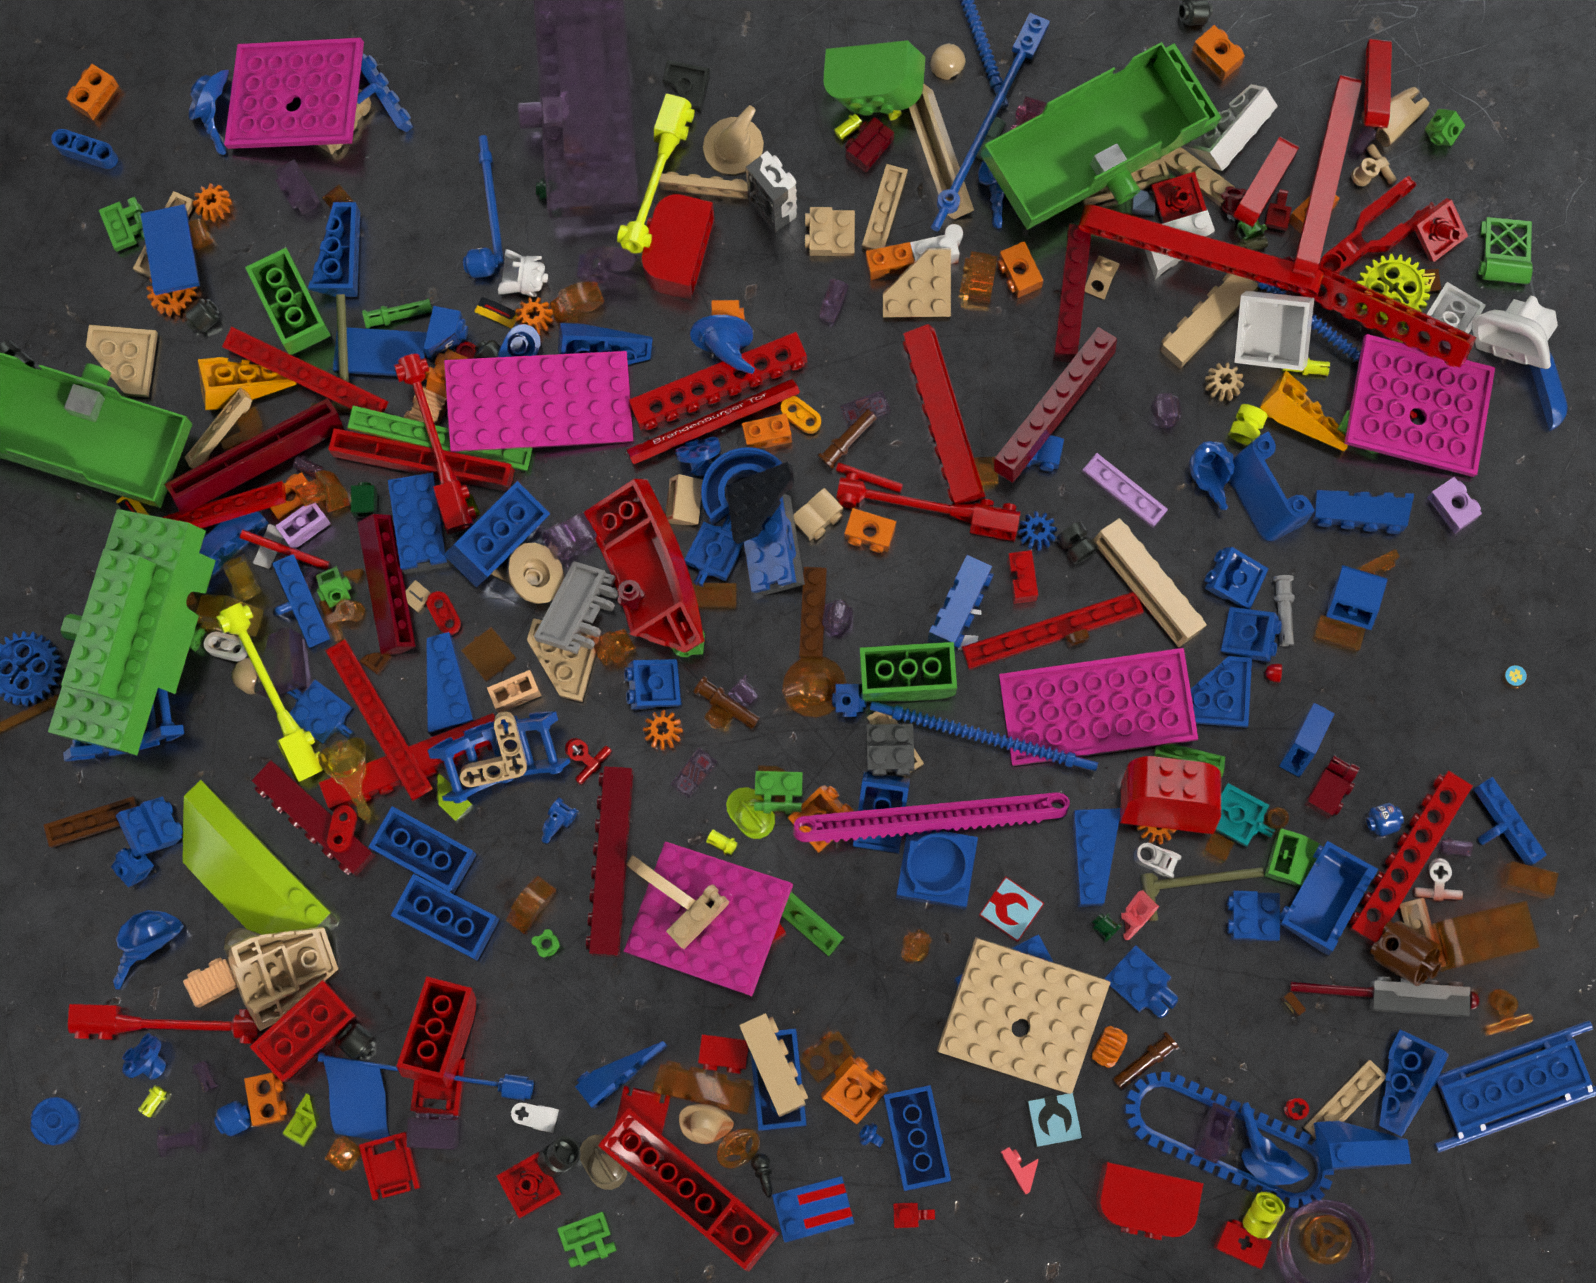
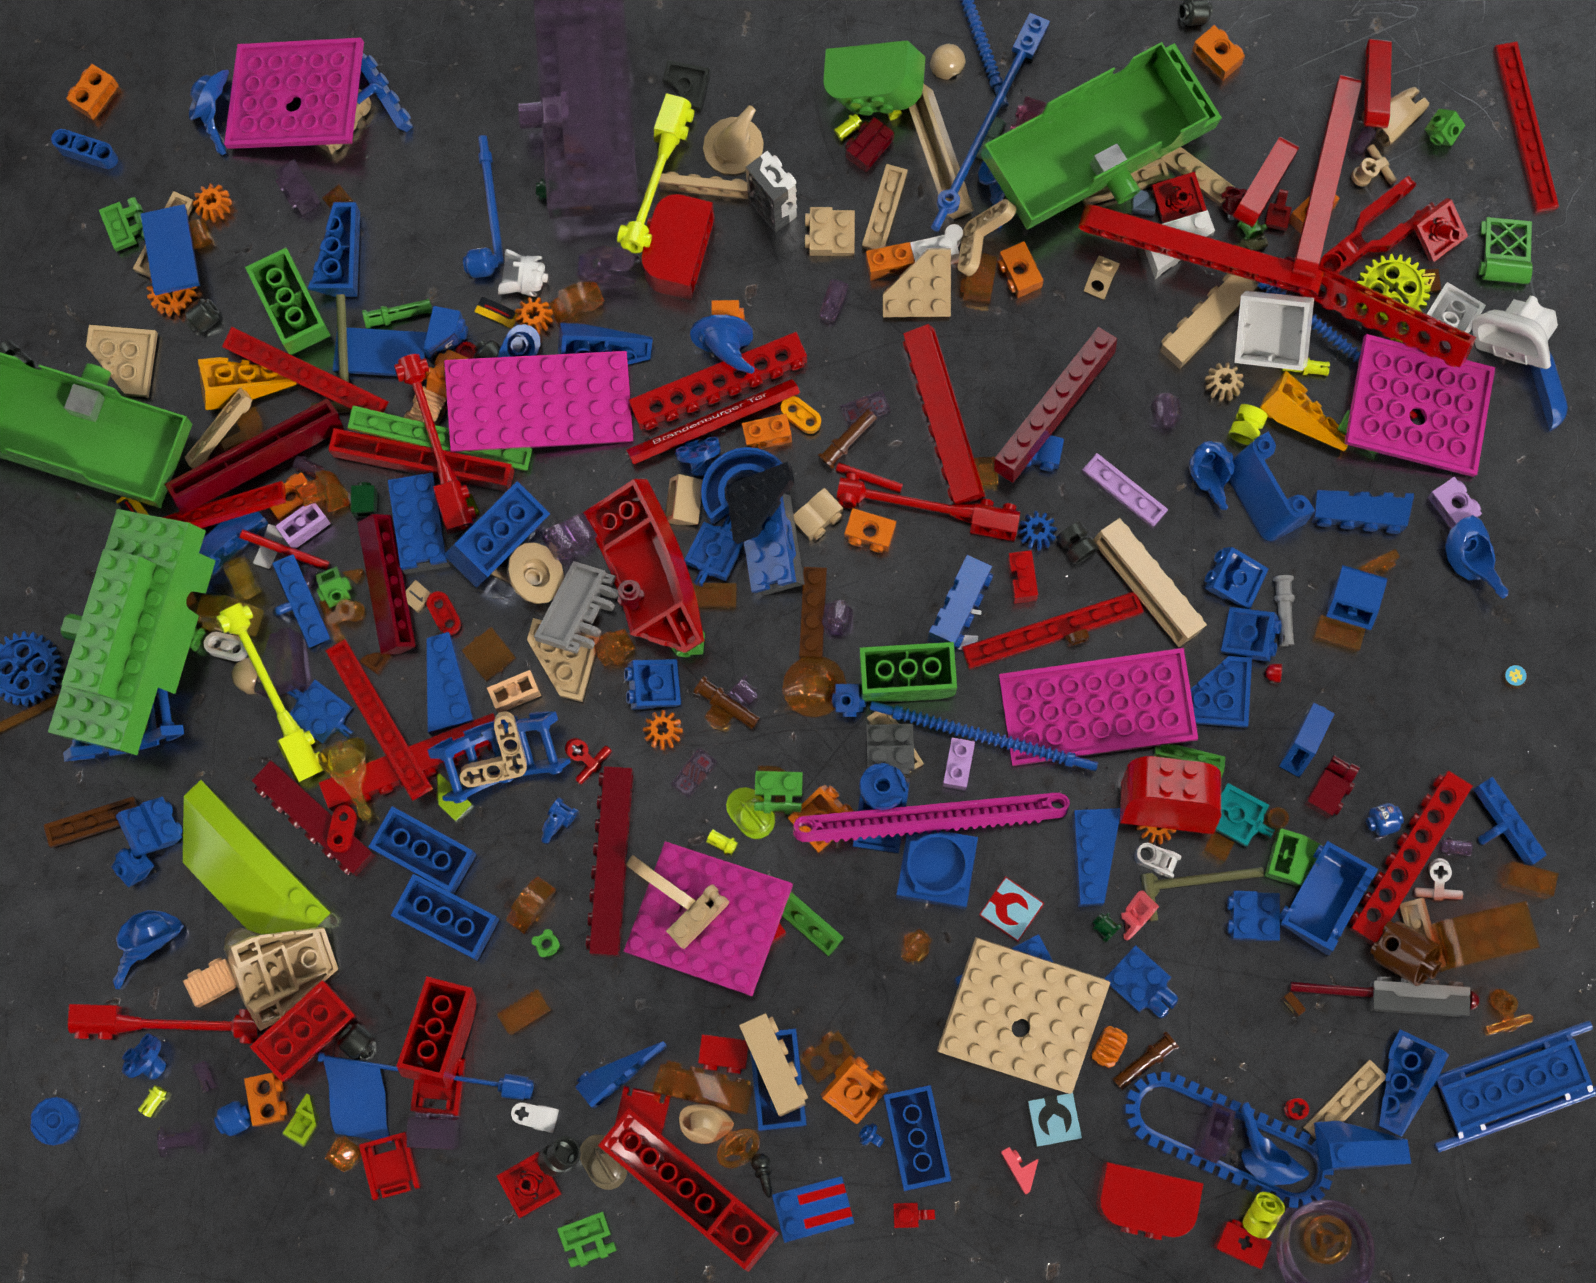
dark red brick [1053,224,1091,362] -> none
white wedge [1182,84,1278,171] -> none
none -> clear orange brick [497,989,551,1035]
none -> blue tile [859,763,907,810]
none -> lavender brick [943,737,975,791]
none -> tan beam [958,199,1016,276]
none -> blue hat [1445,515,1509,599]
none -> red tile [1494,42,1559,213]

